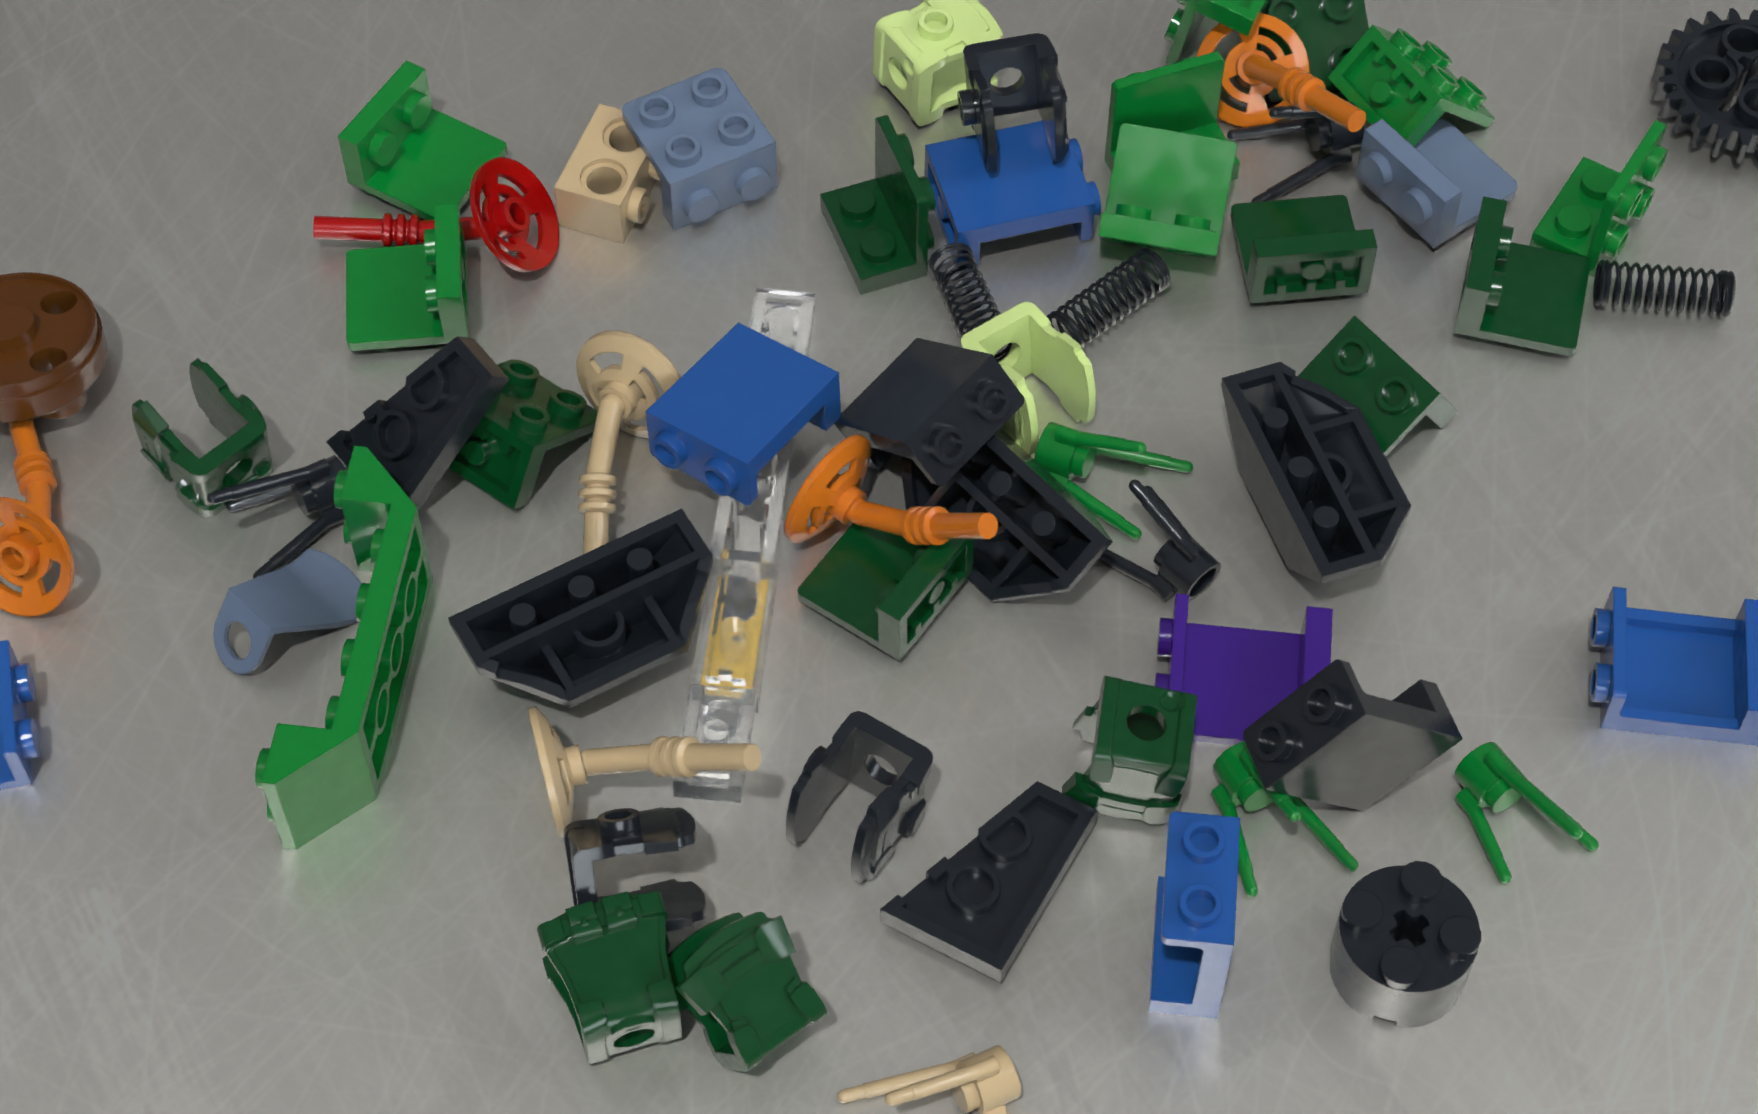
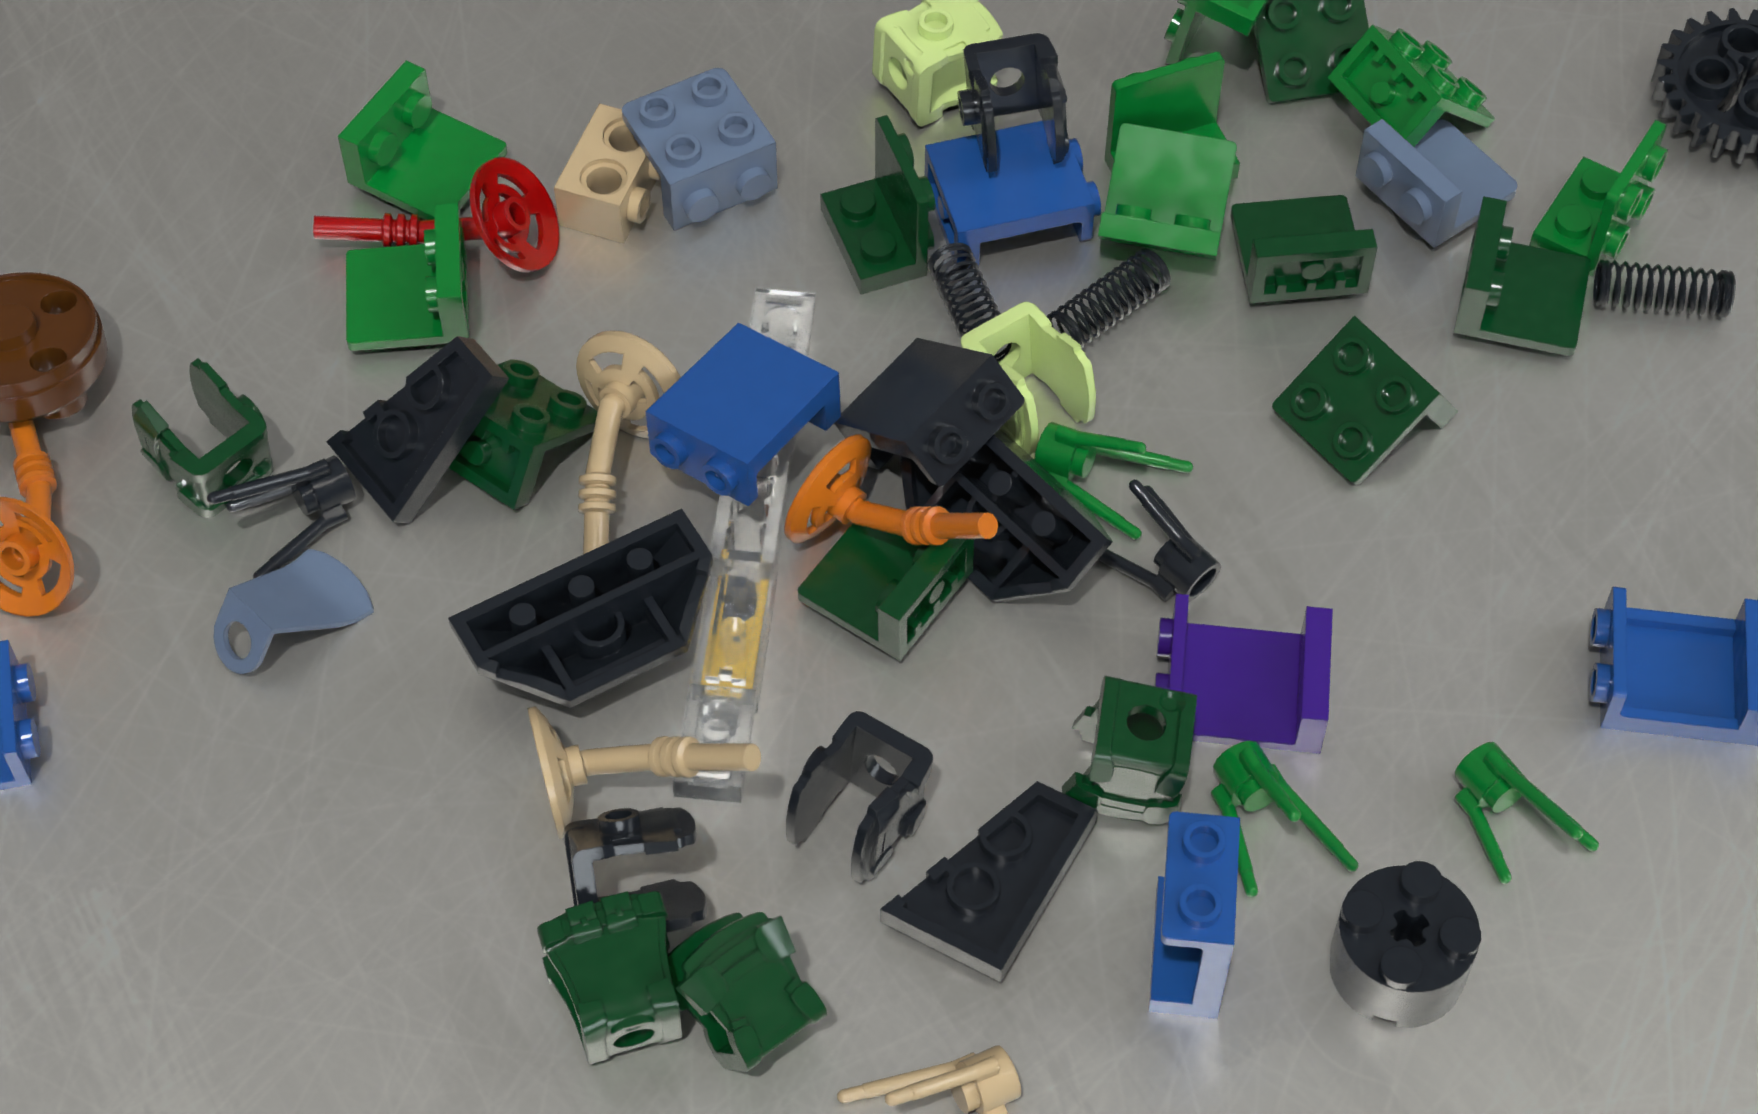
green slope [255,446,433,850] -> none
orange dish [1196,13,1366,132] -> none
black wedge [1221,362,1411,584] -> none
black plant [1227,100,1365,202] -> none
black panel [1243,659,1463,811] -> none

